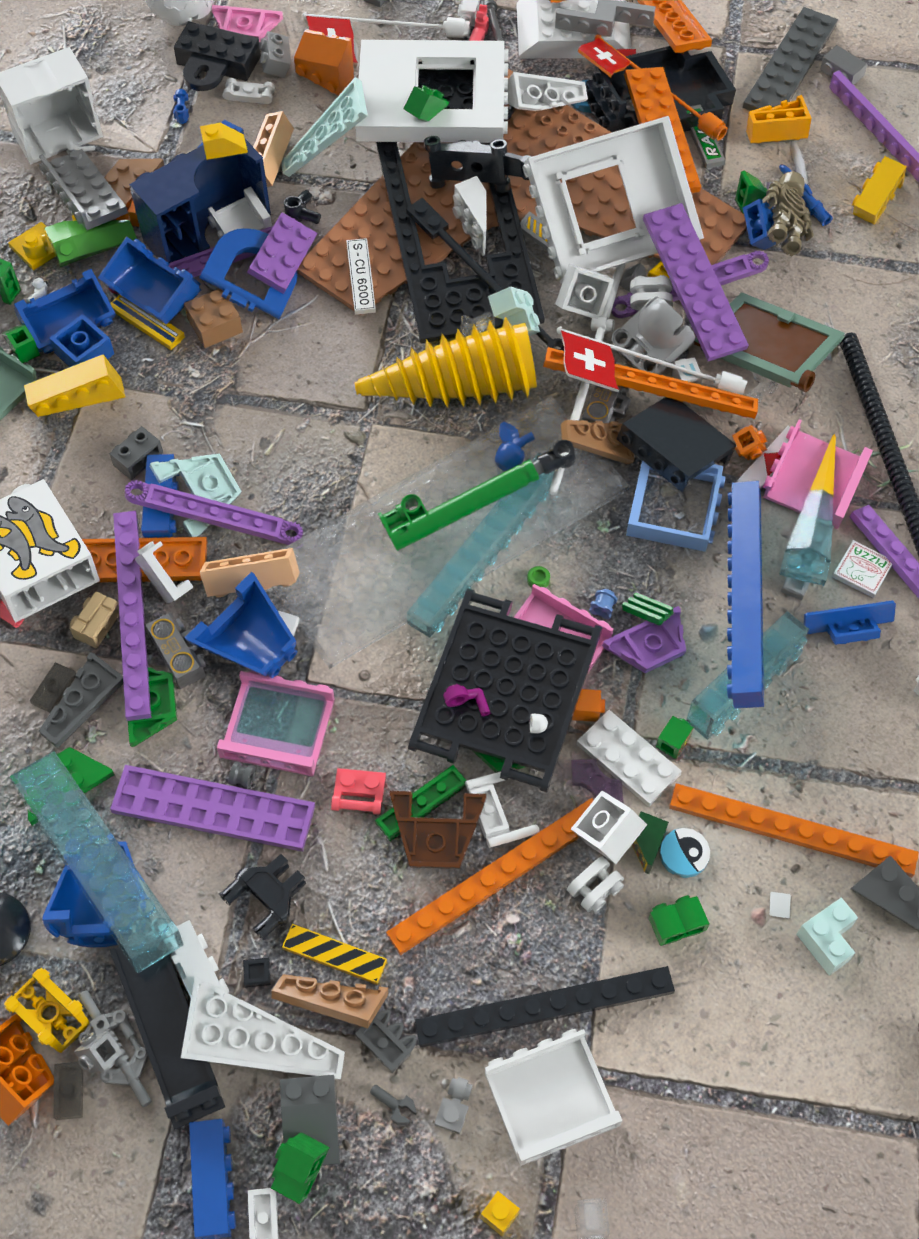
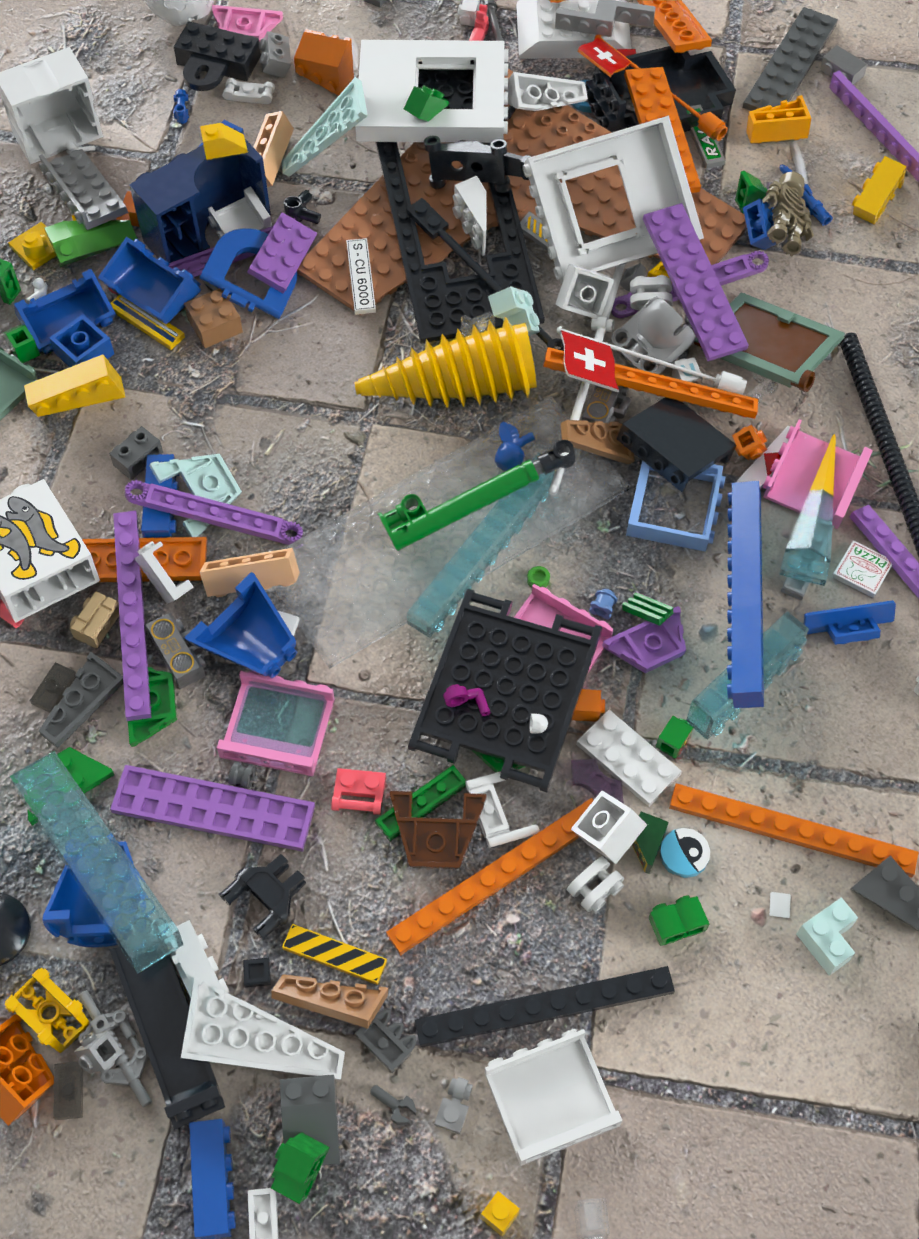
medium nougat wing [104,158,164,210] -> none
flag [303,12,471,65] -> none

